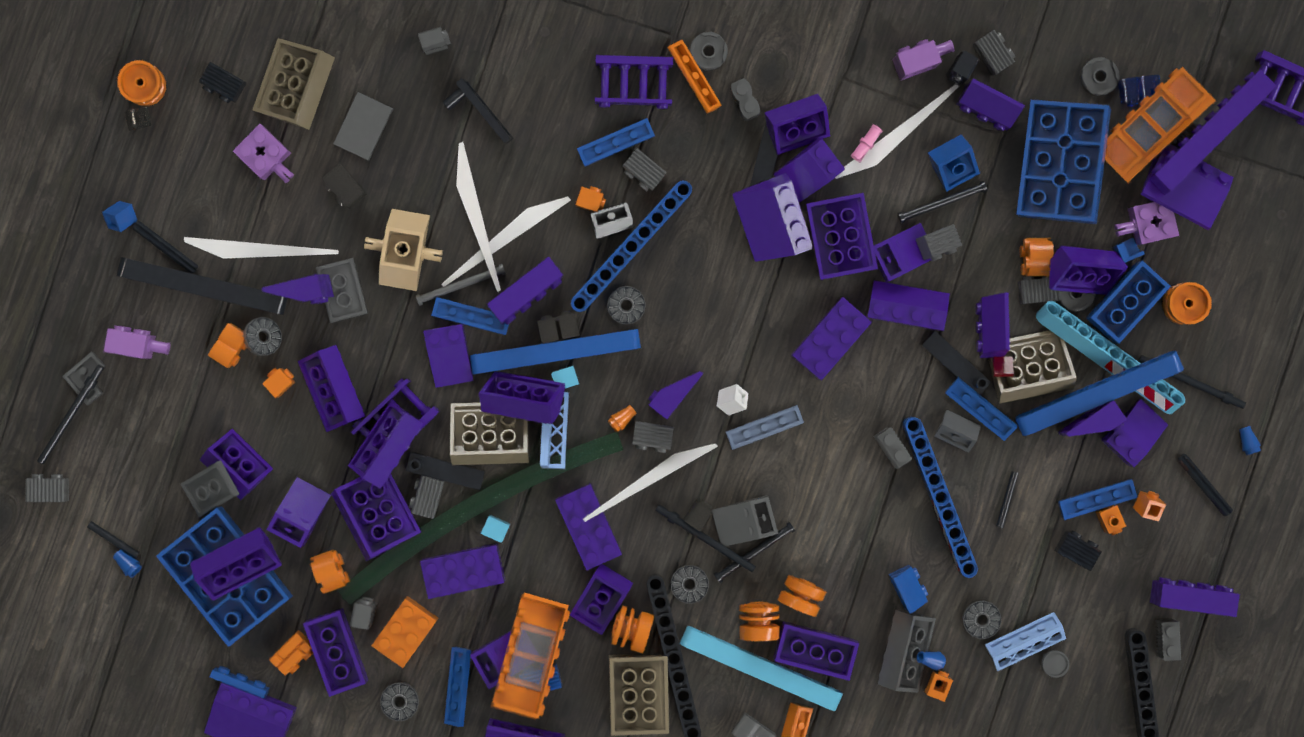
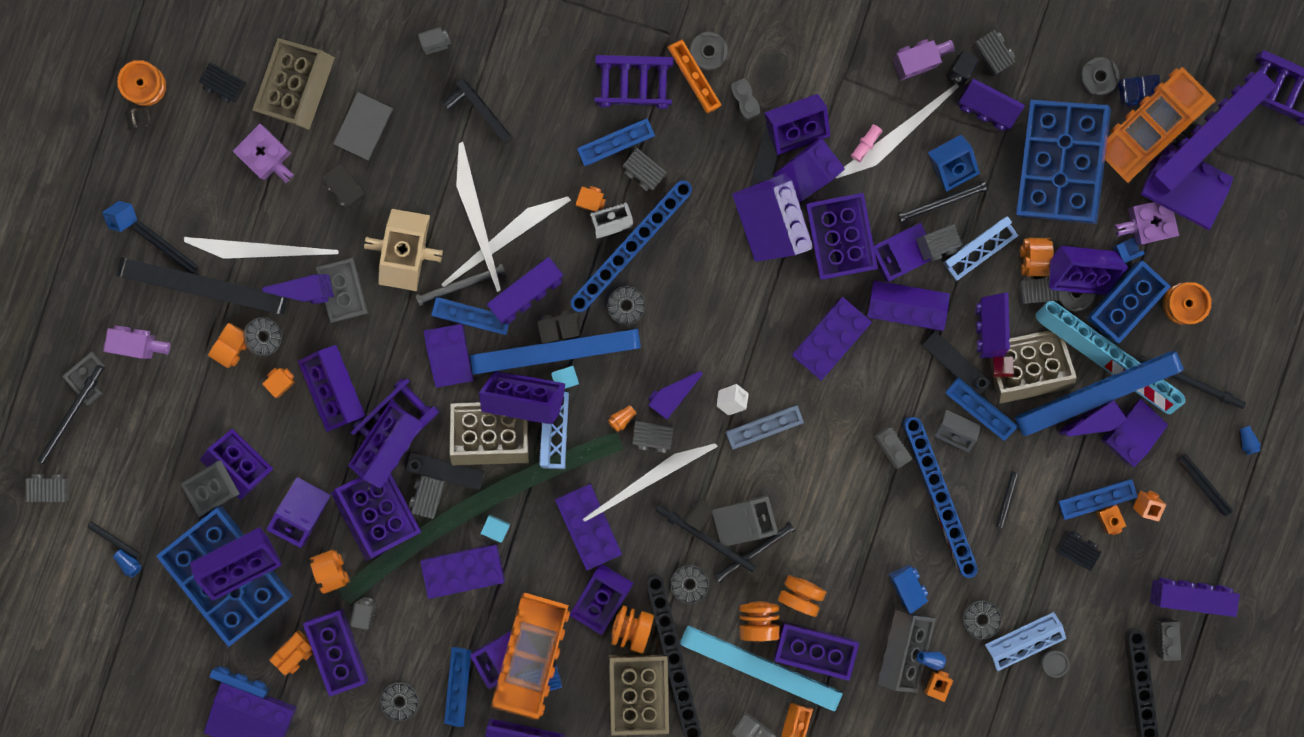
orange brick [372,596,438,668] -> none
none -> light blue fence [943,216,1018,281]

